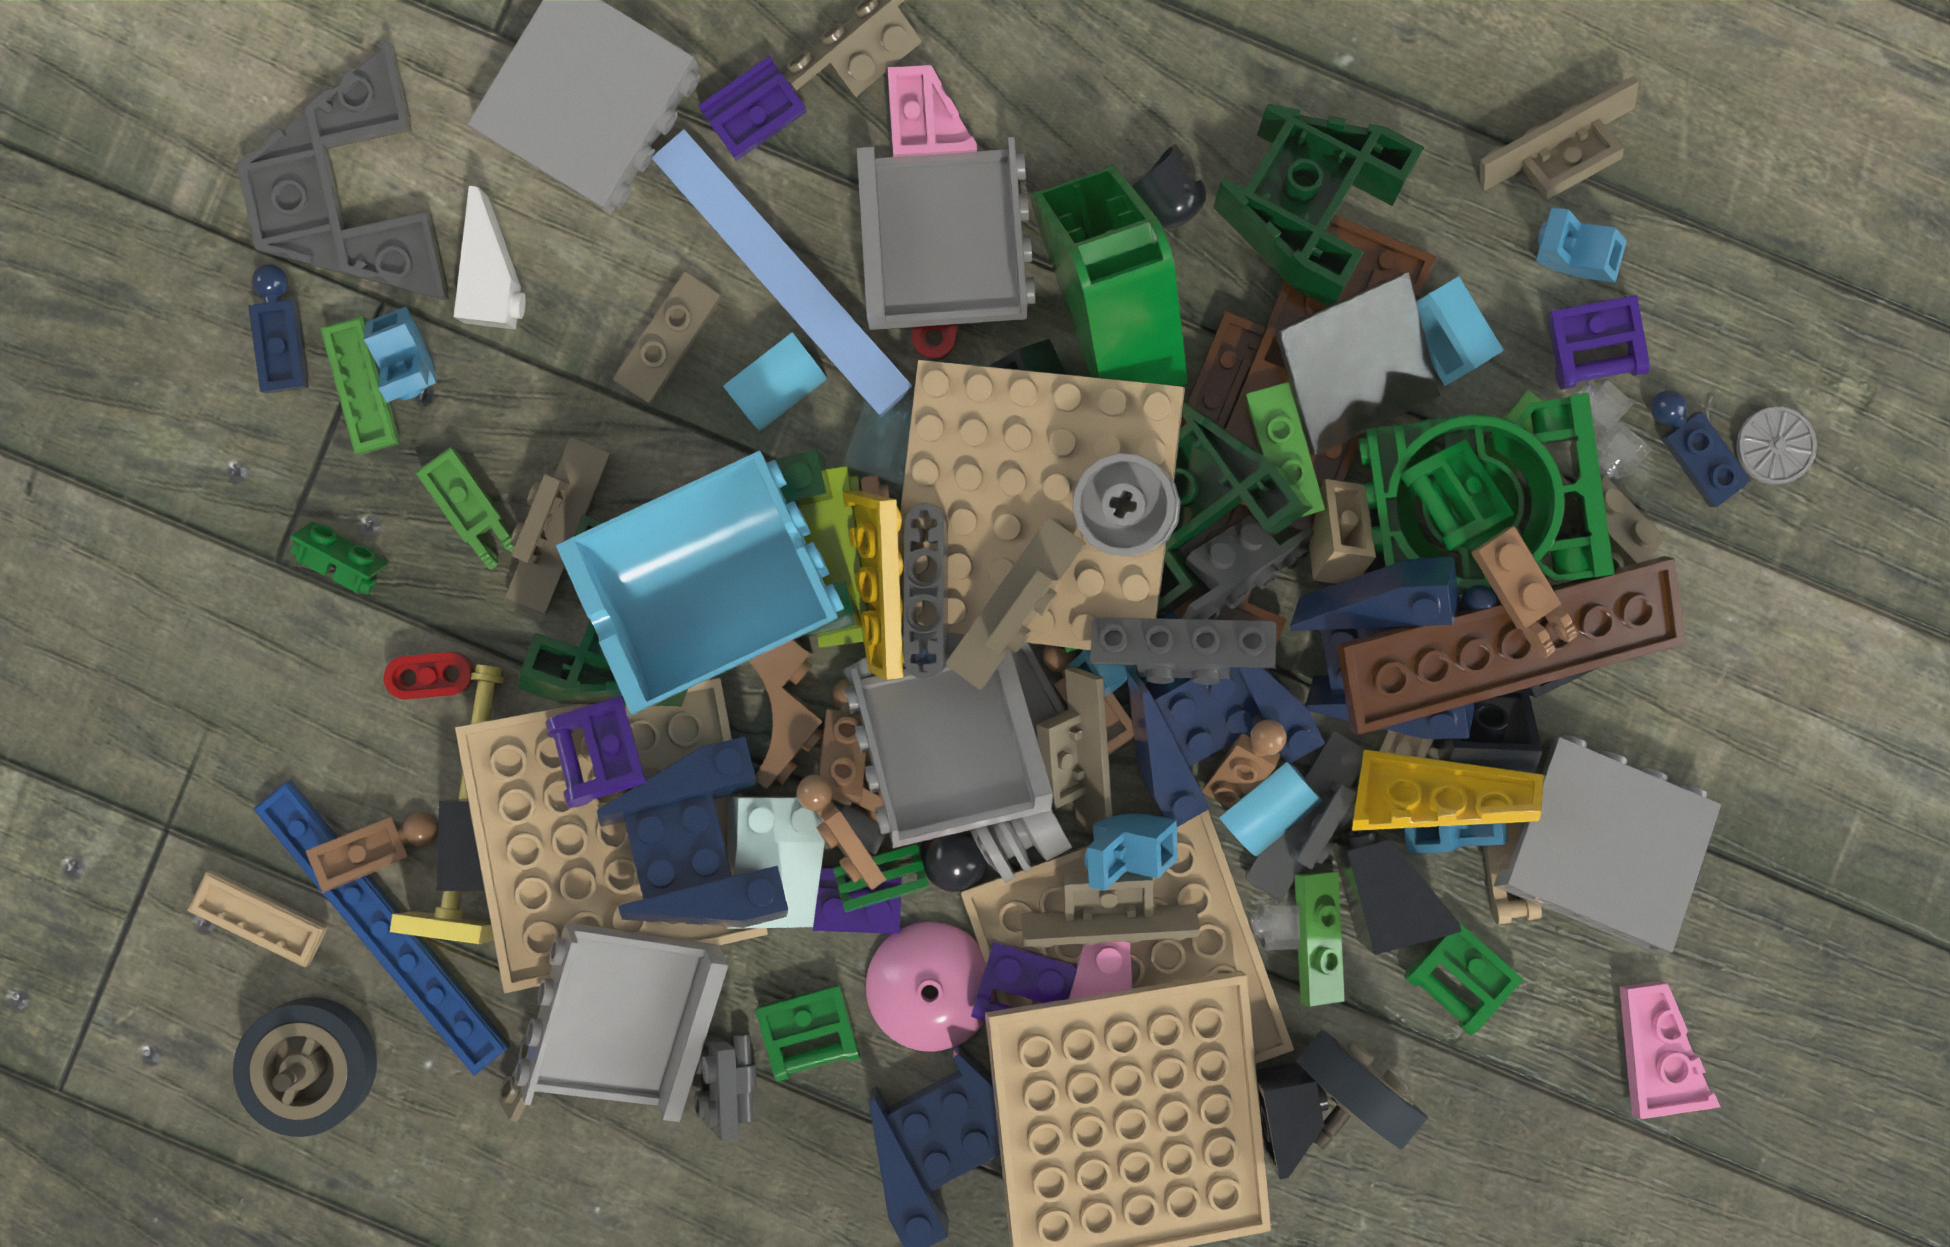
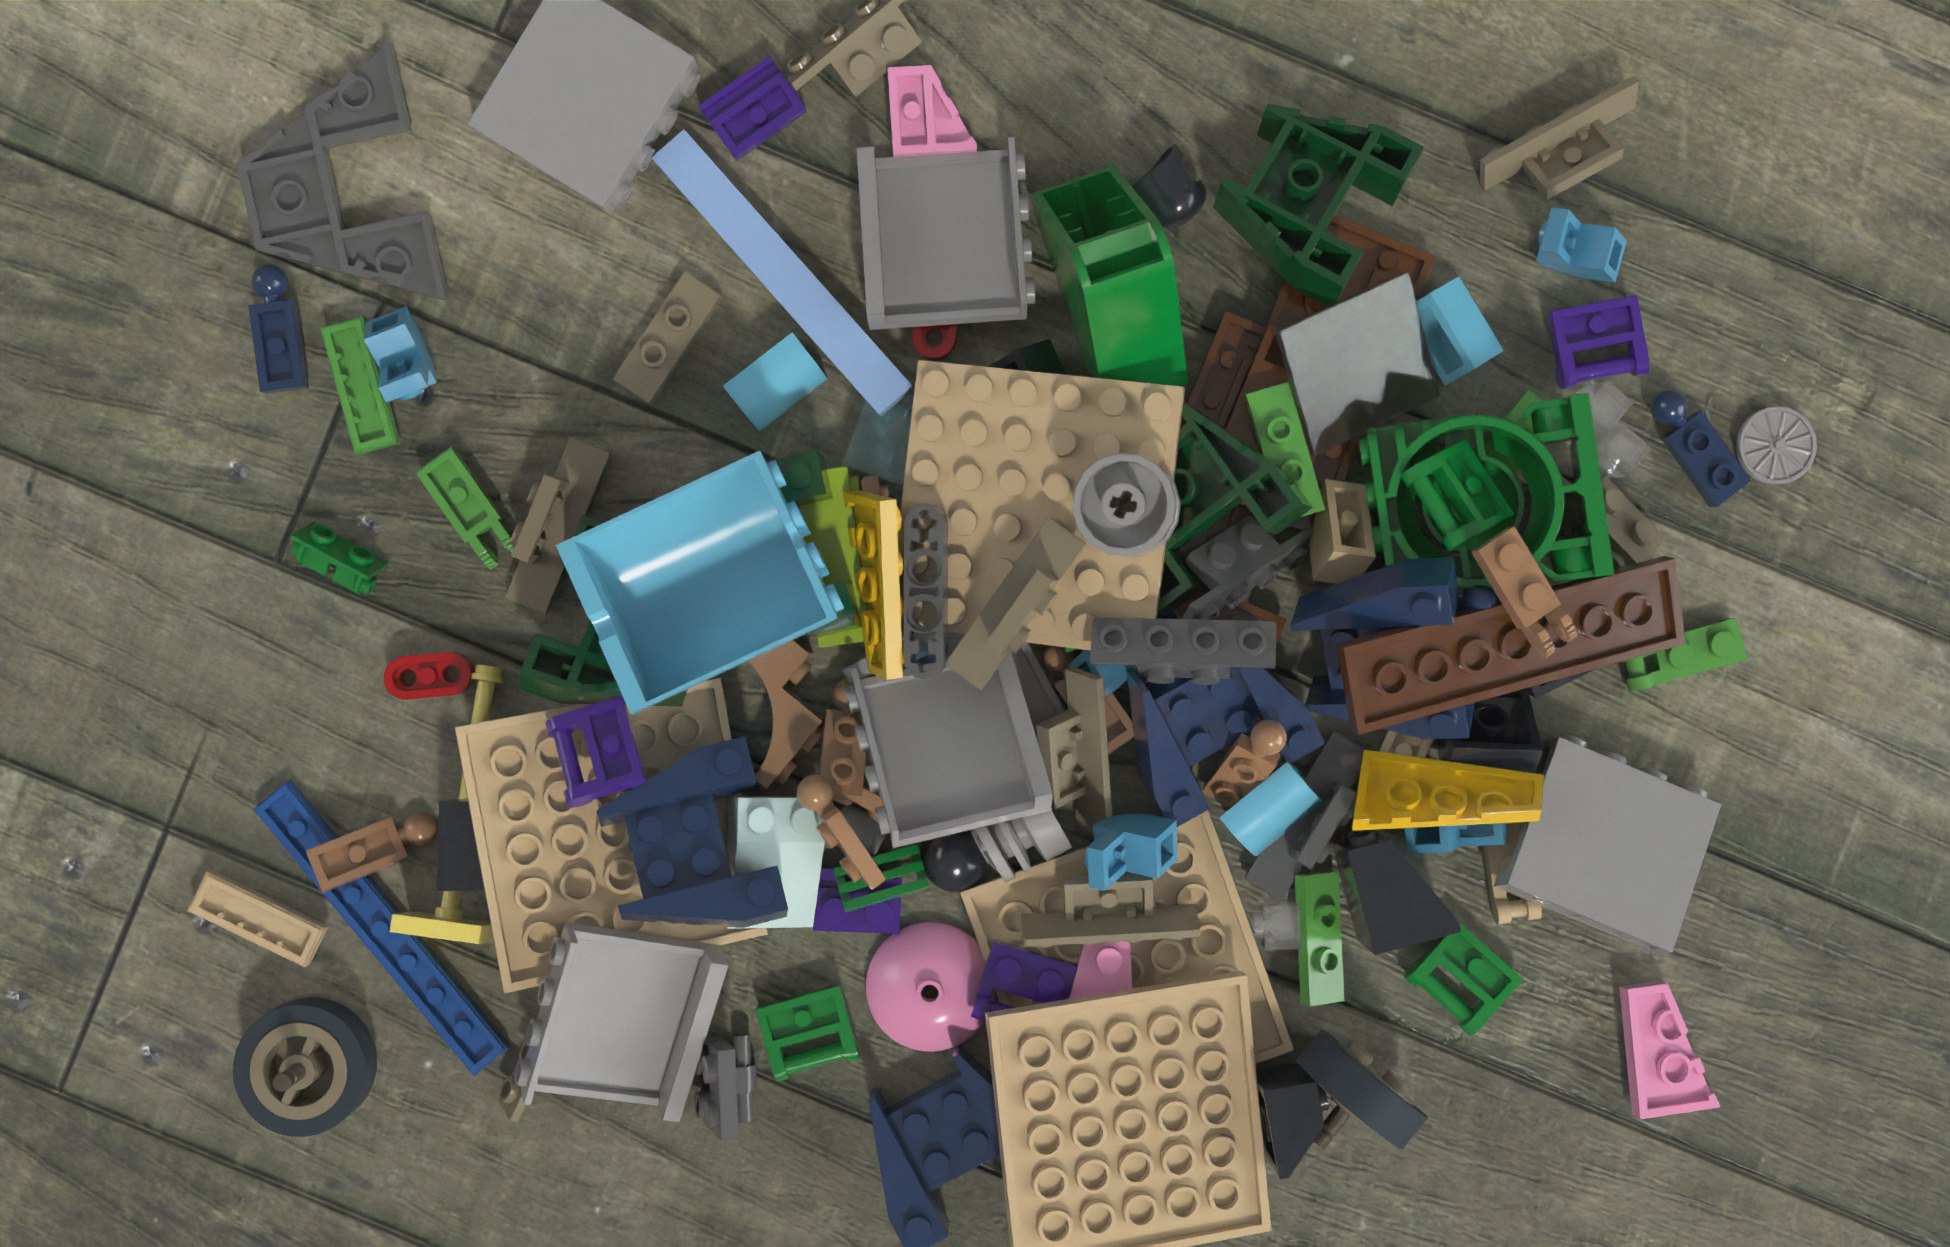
white slope [454,186,526,329] -> none
none -> bright green plate [1622,618,1748,691]

